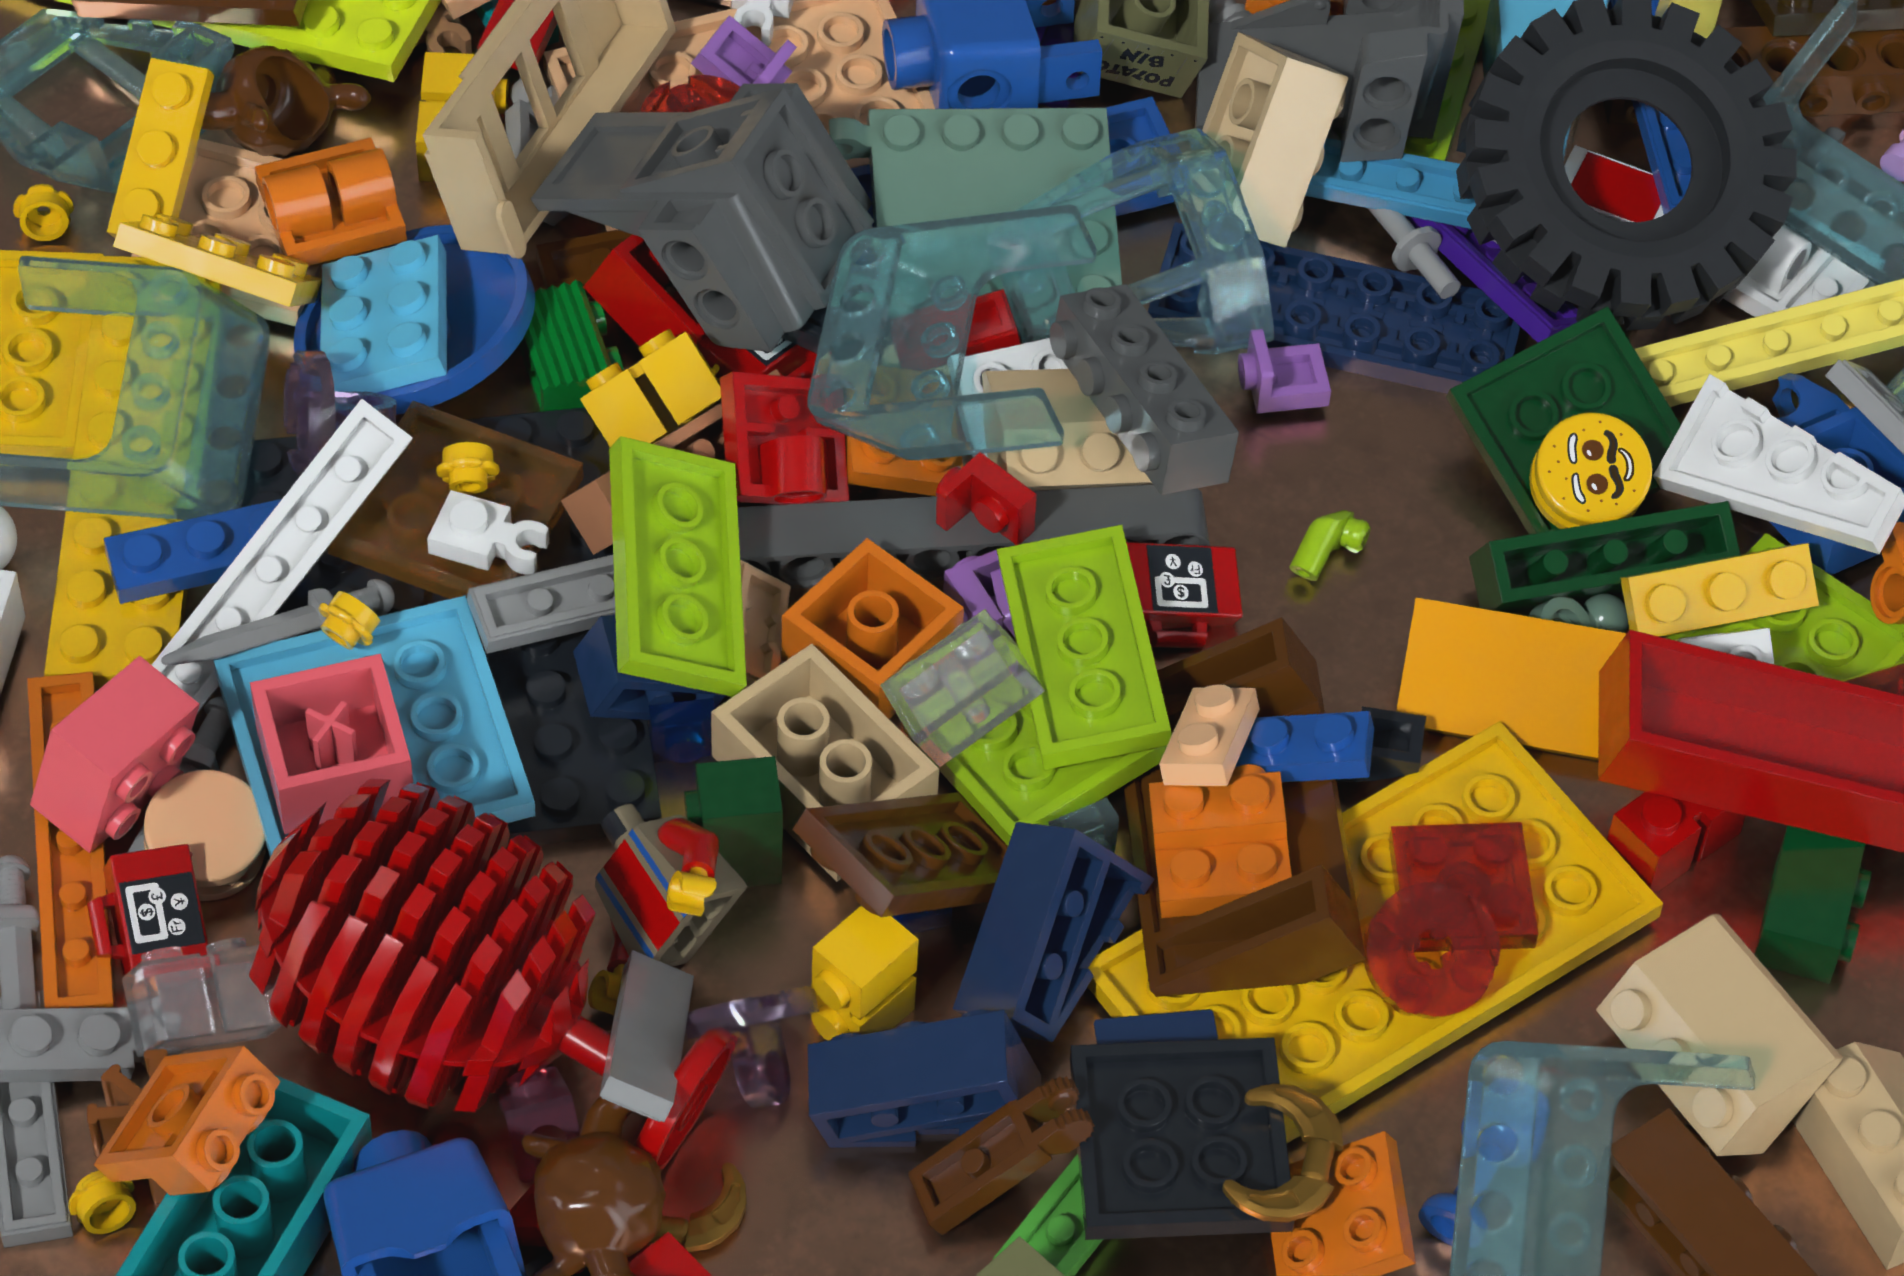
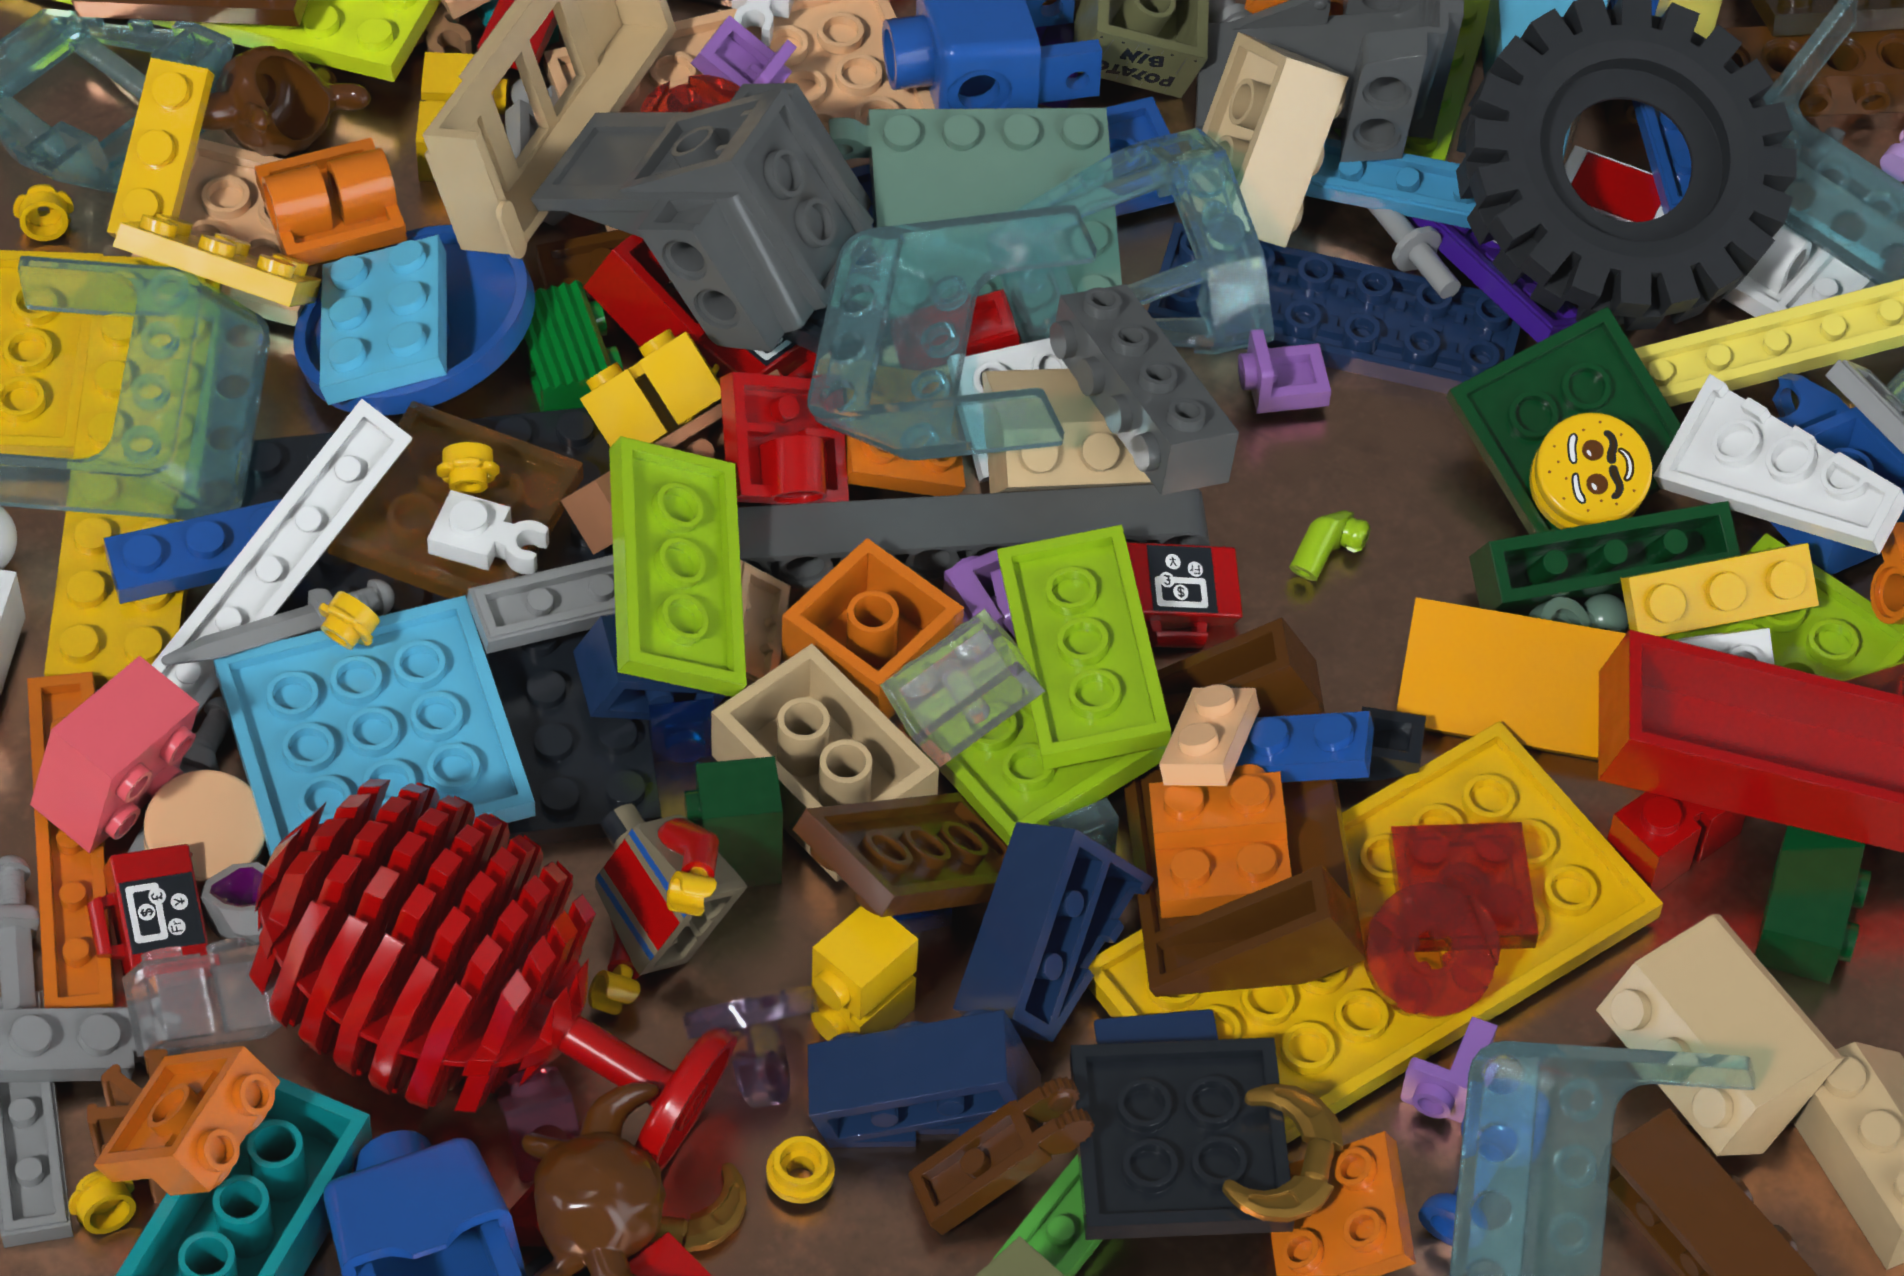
coral brick [250,654,413,835] -> none
clear purple tile [283,350,397,476] -> none
light grey tile [599,950,694,1122] -> none
red bracket [936,452,1037,545] -> none
none -> light grey rock [199,862,266,950]
none -> yellow plate [766,1136,835,1204]
none -> medium lavender bracket [1400,1016,1502,1123]

